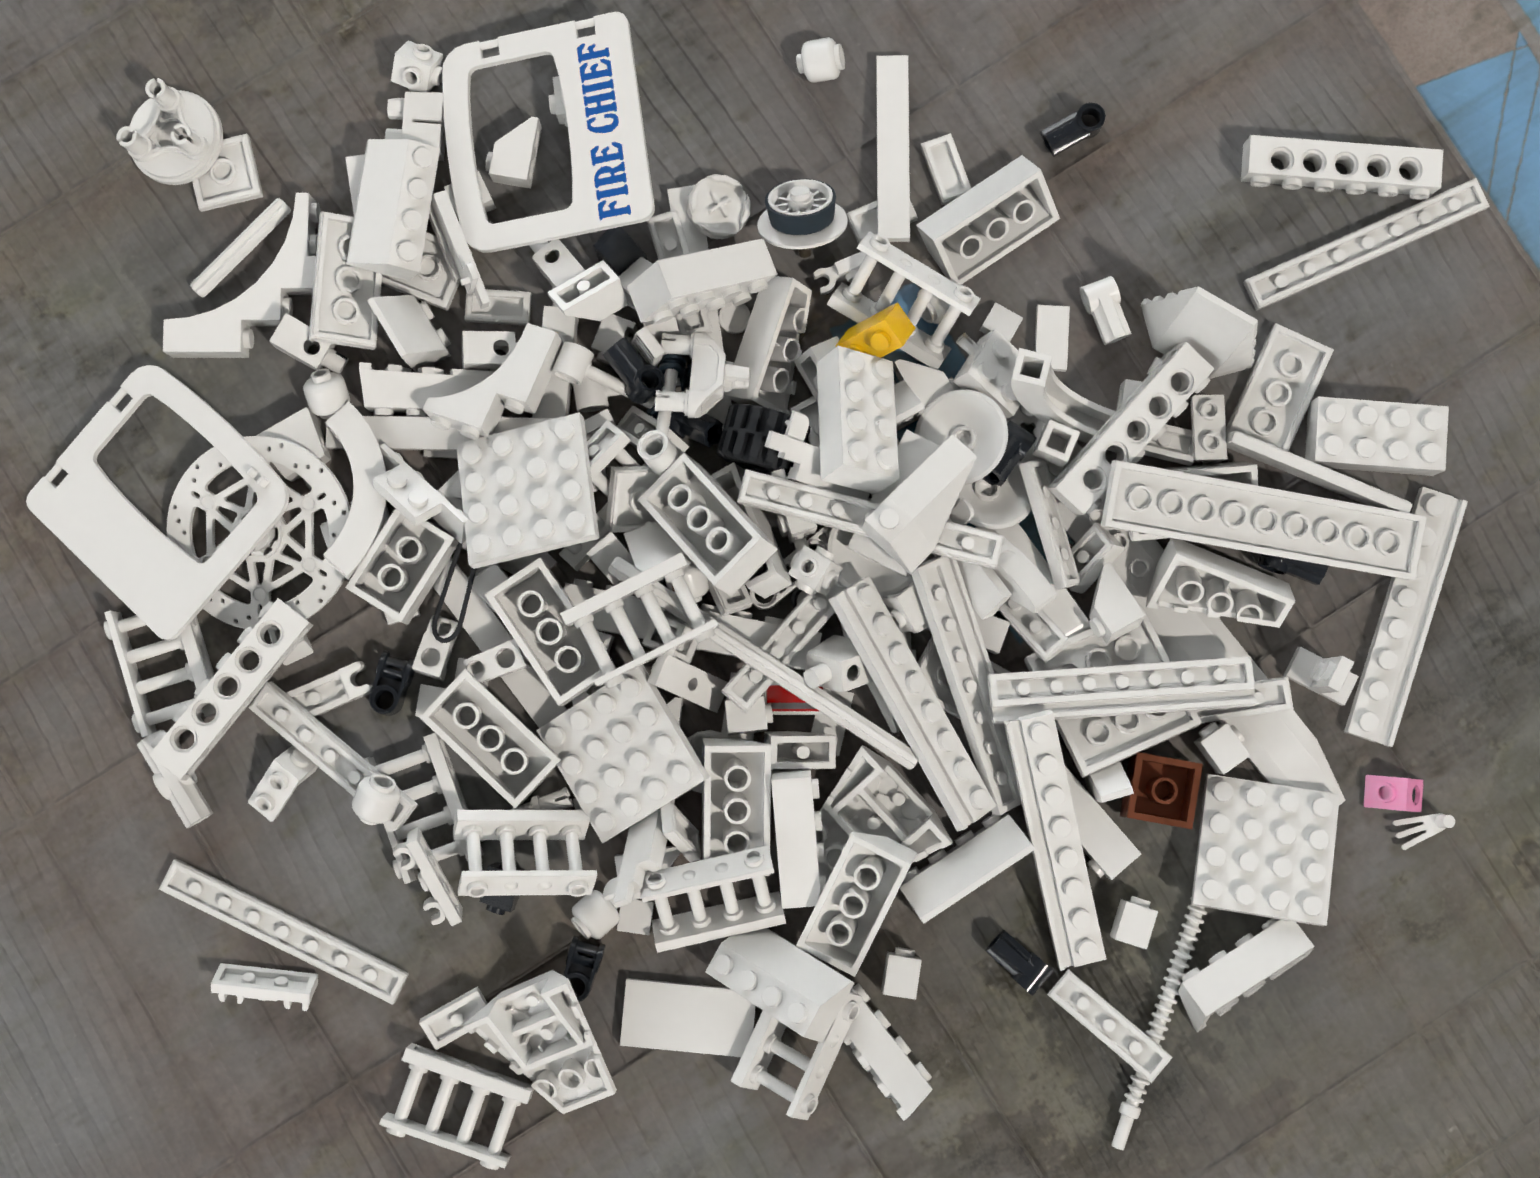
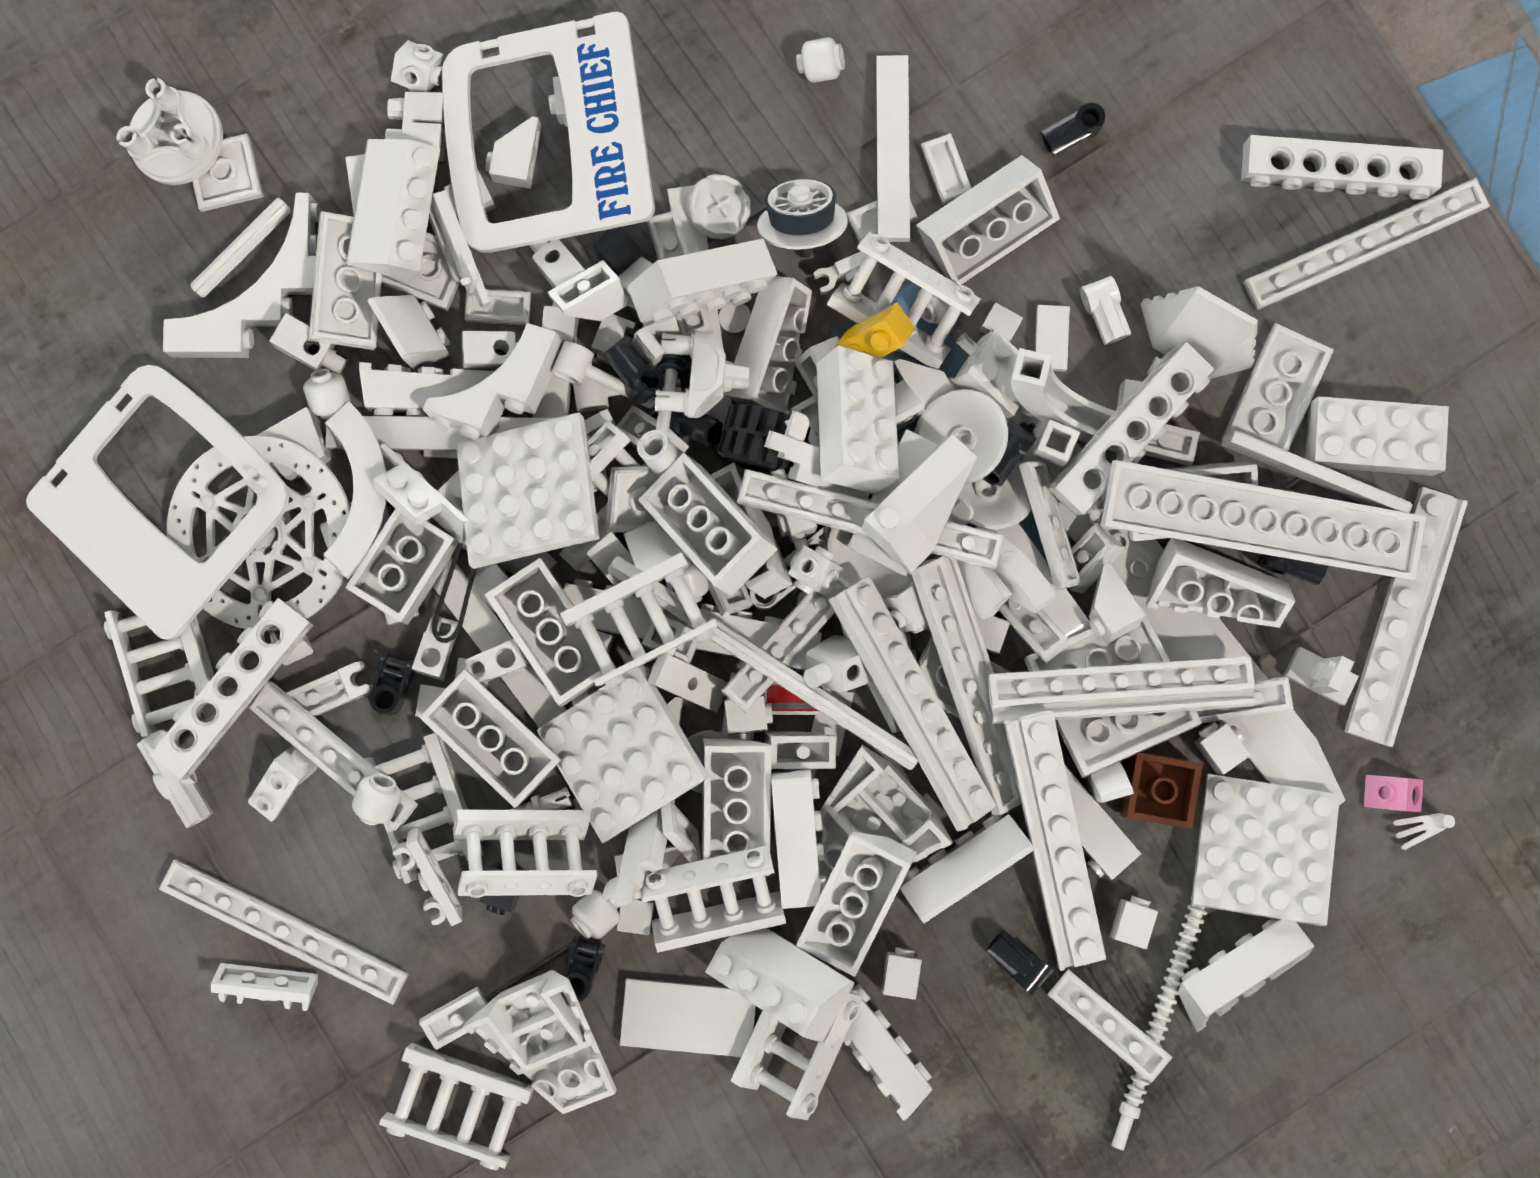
white bracket [1191,395,1227,465] -> none

